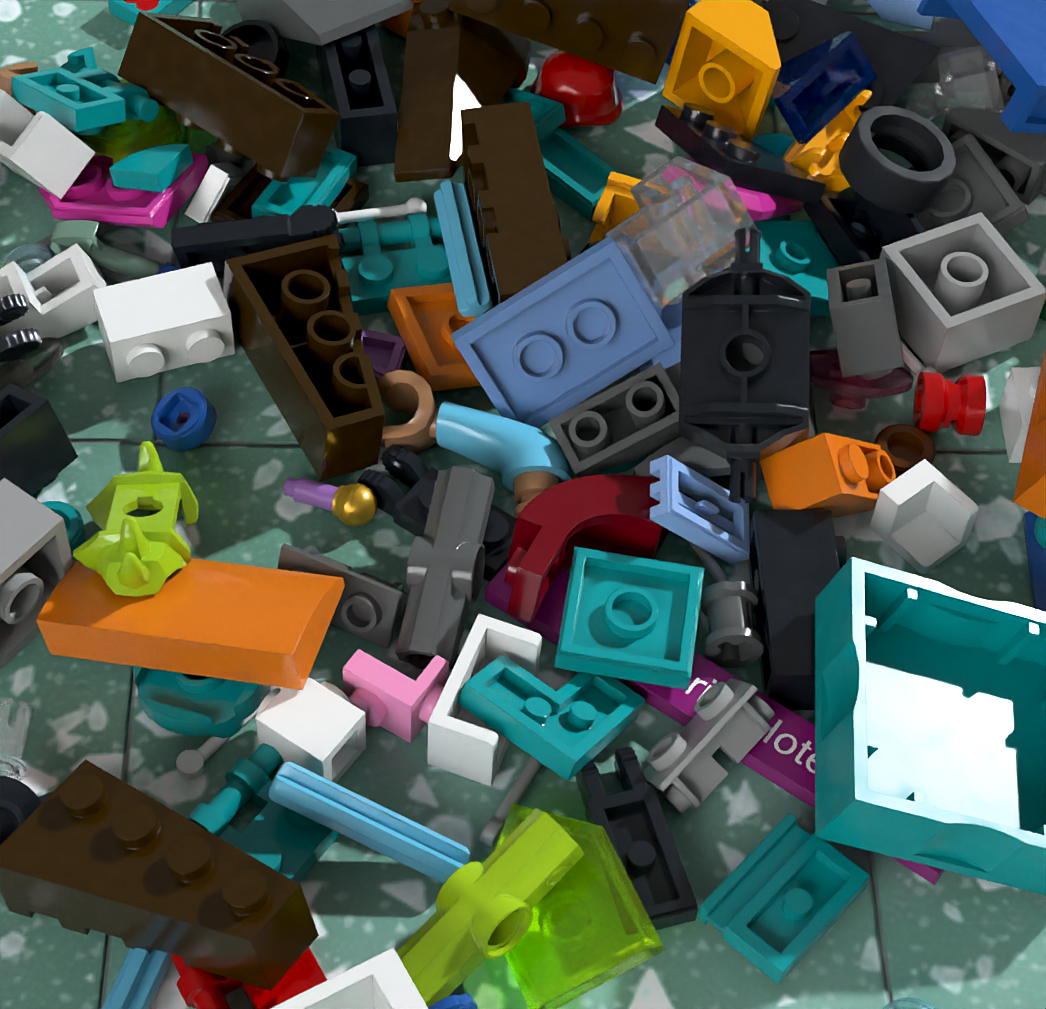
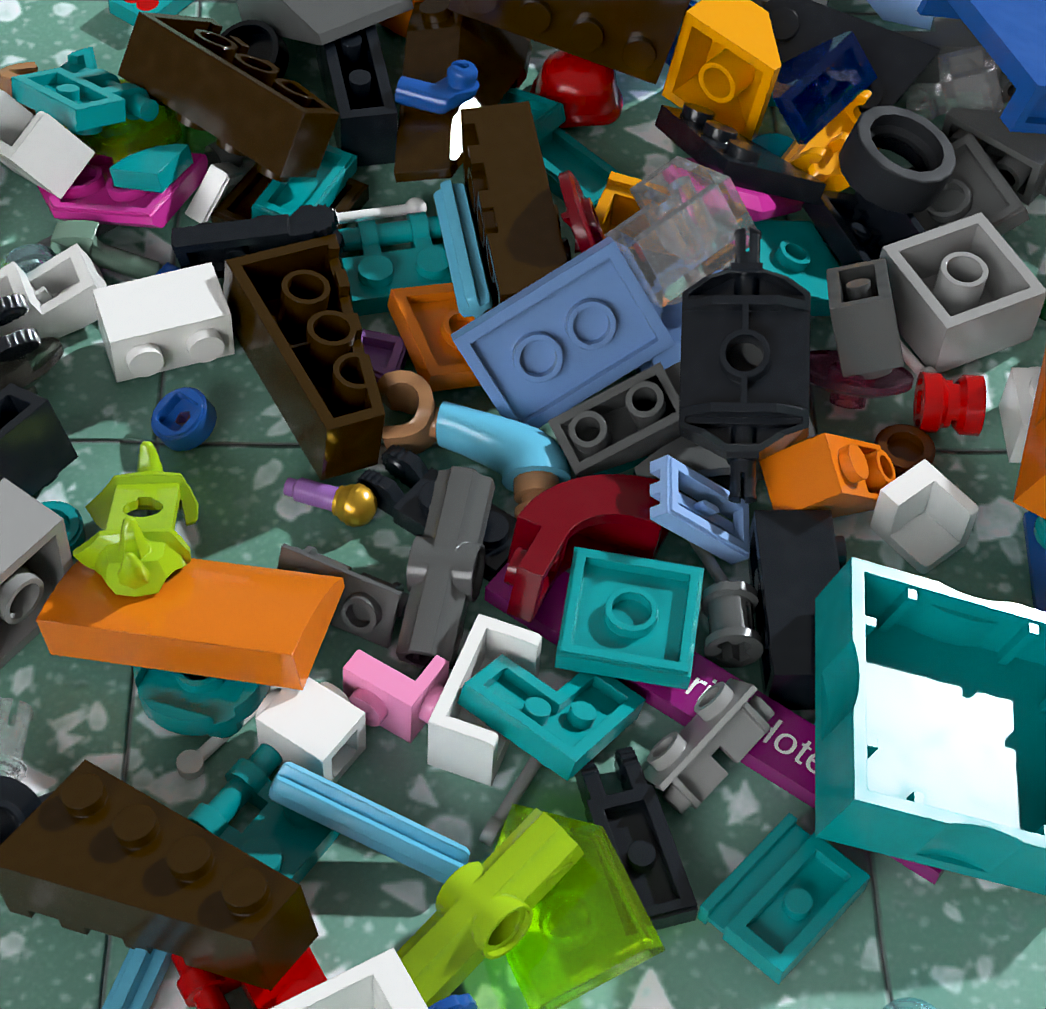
none -> blue arm [395,60,480,114]
none -> dark red wheel [558,170,604,253]

